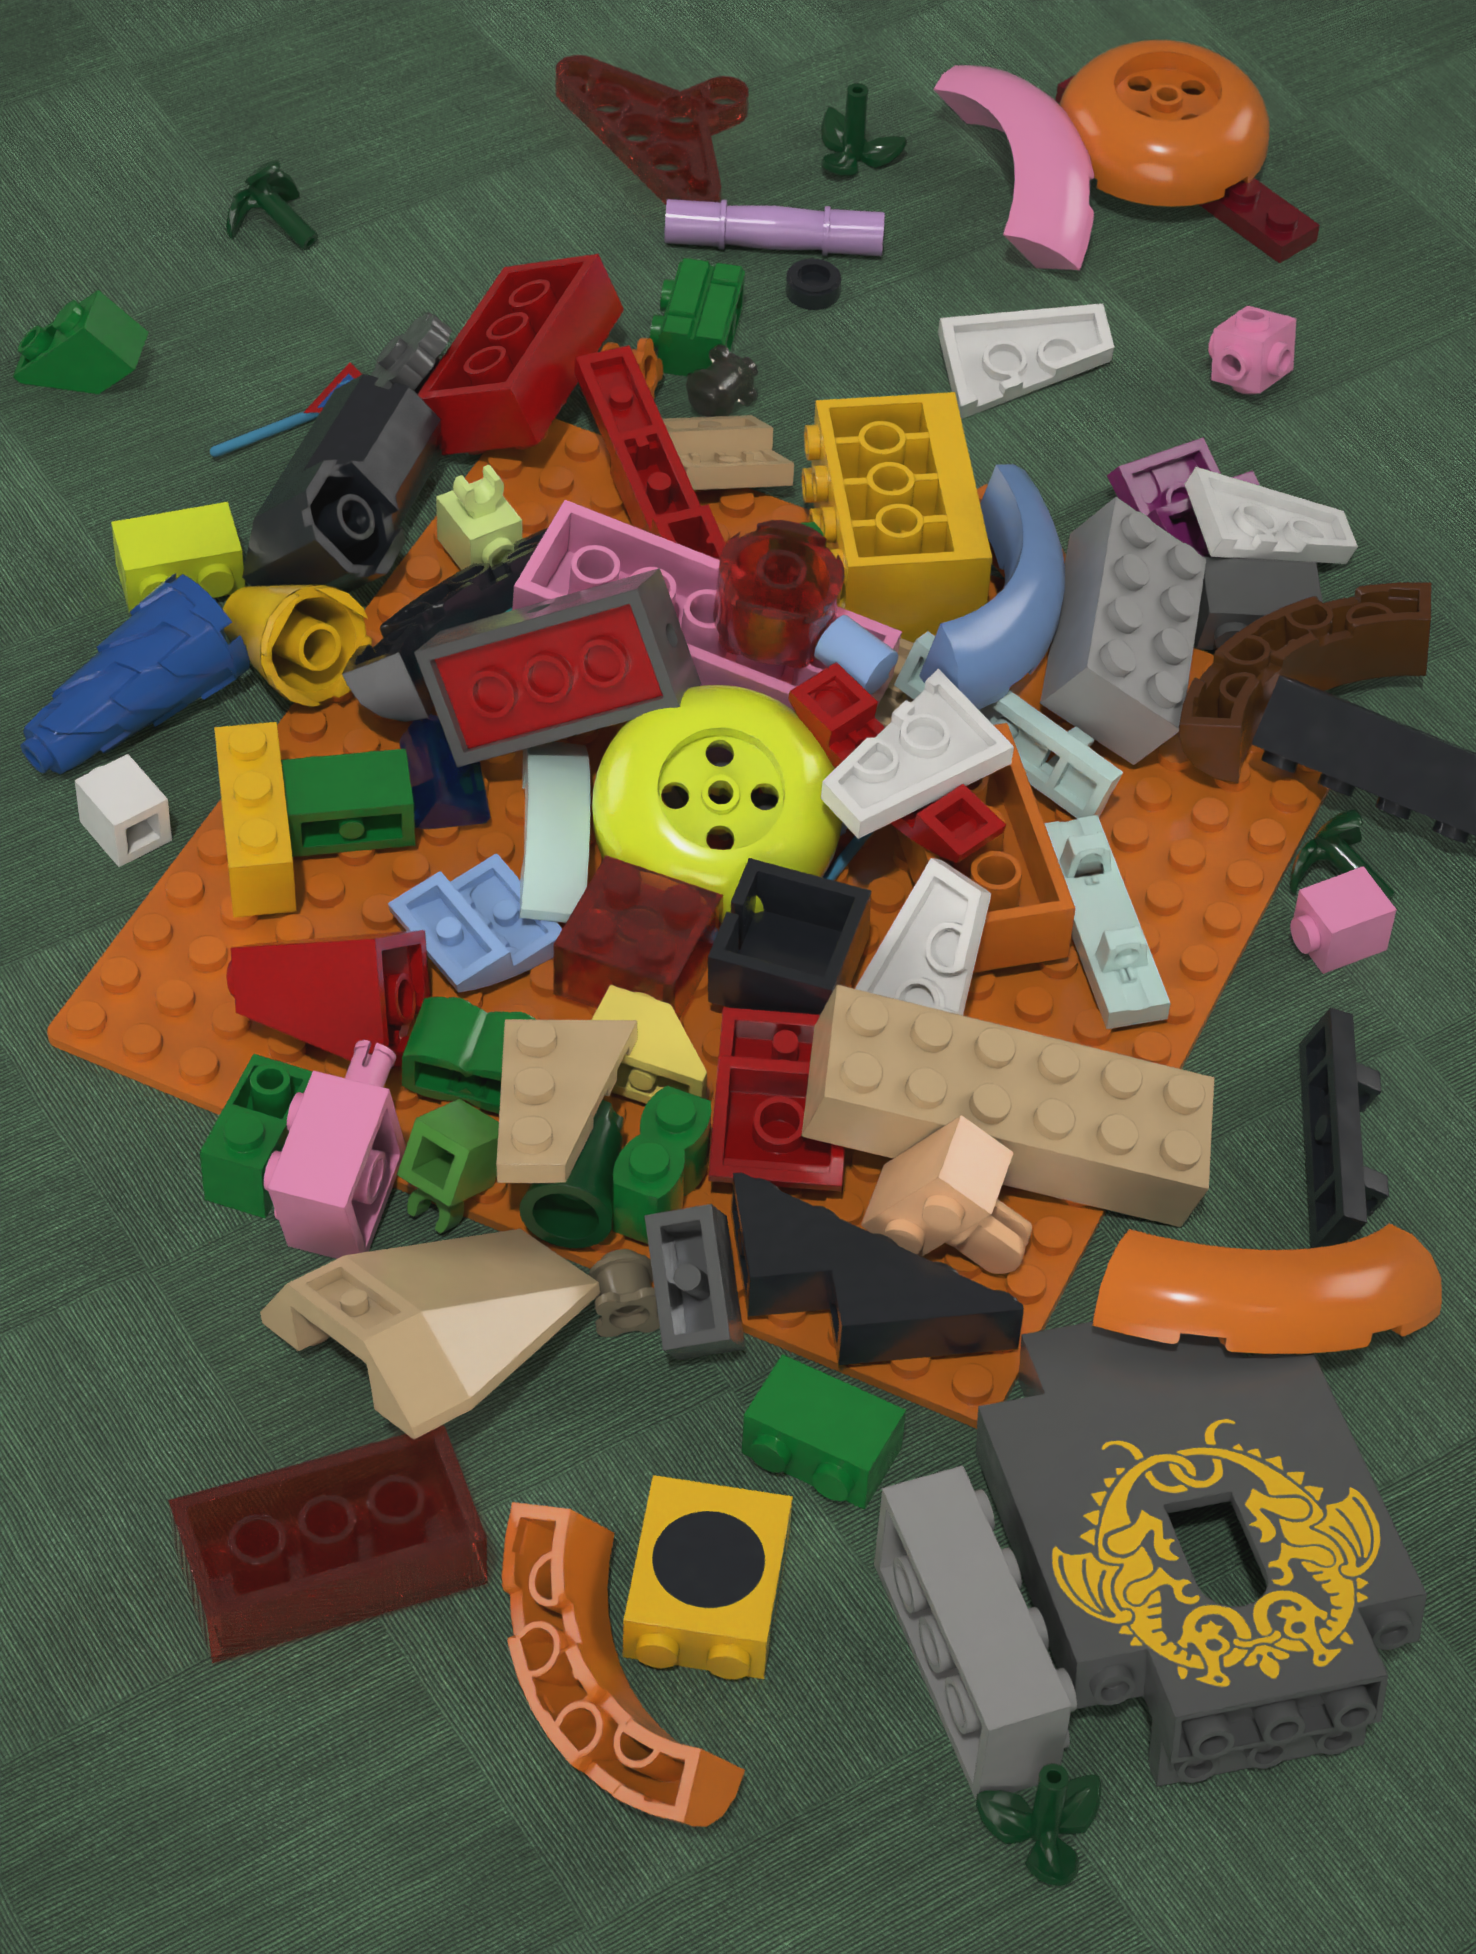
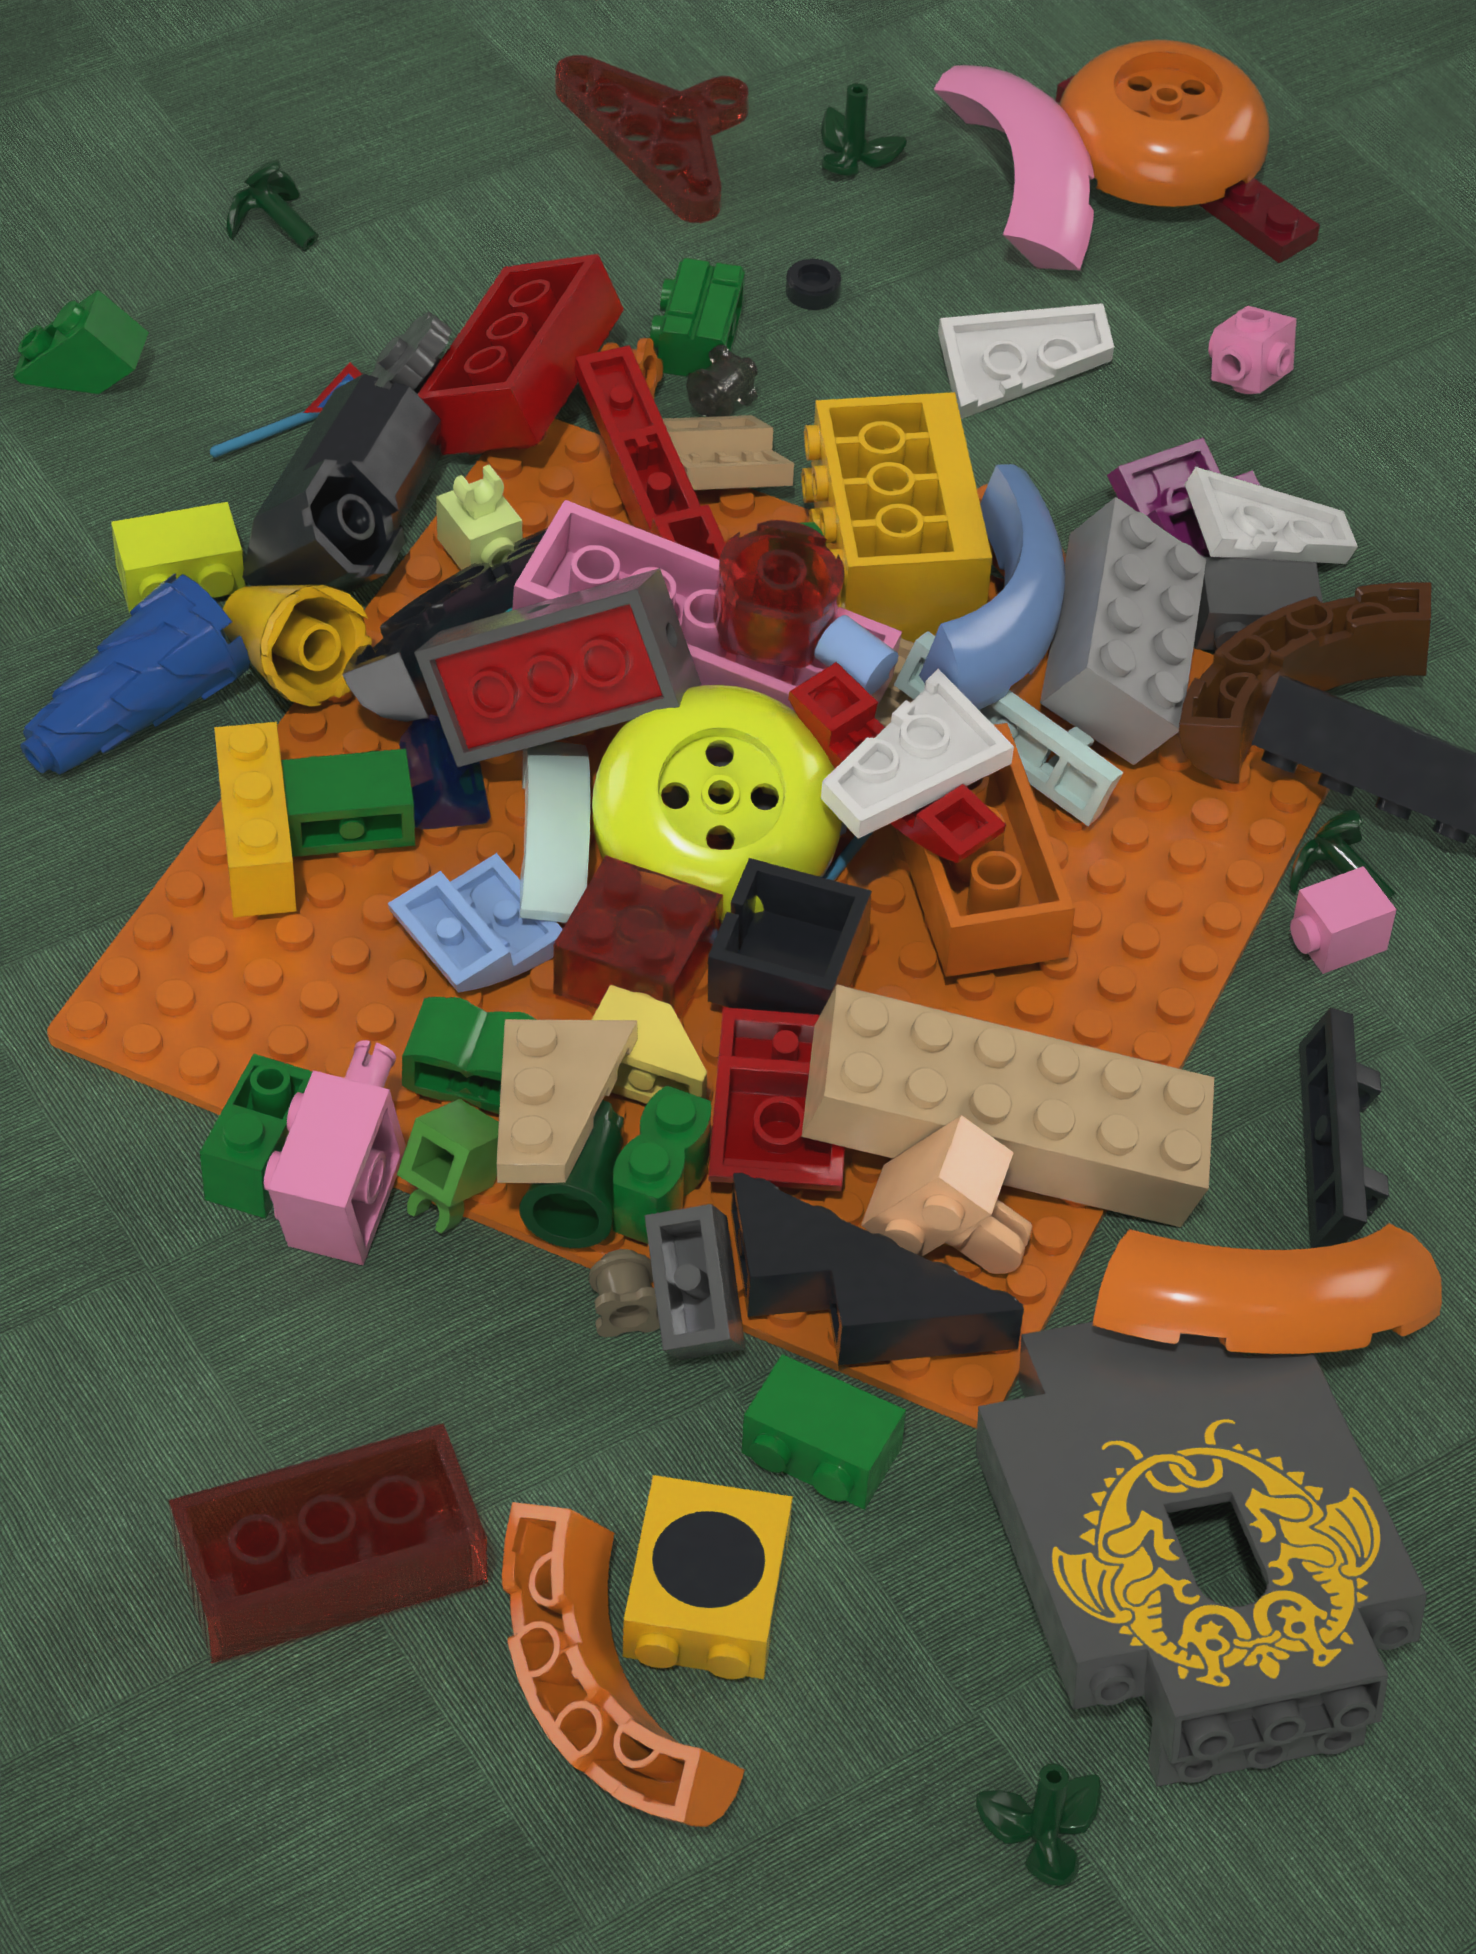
white brick [75,754,172,867] -> none
red slope [226,930,430,1069] -> none
tan wedge [260,1229,600,1440] -> none
lavender piece [665,199,885,256] -> none
white wing [855,858,992,1015] -> none
light grey brick [874,1465,1077,1800] -> none
light aqua hinge [1044,815,1171,1029] -> none

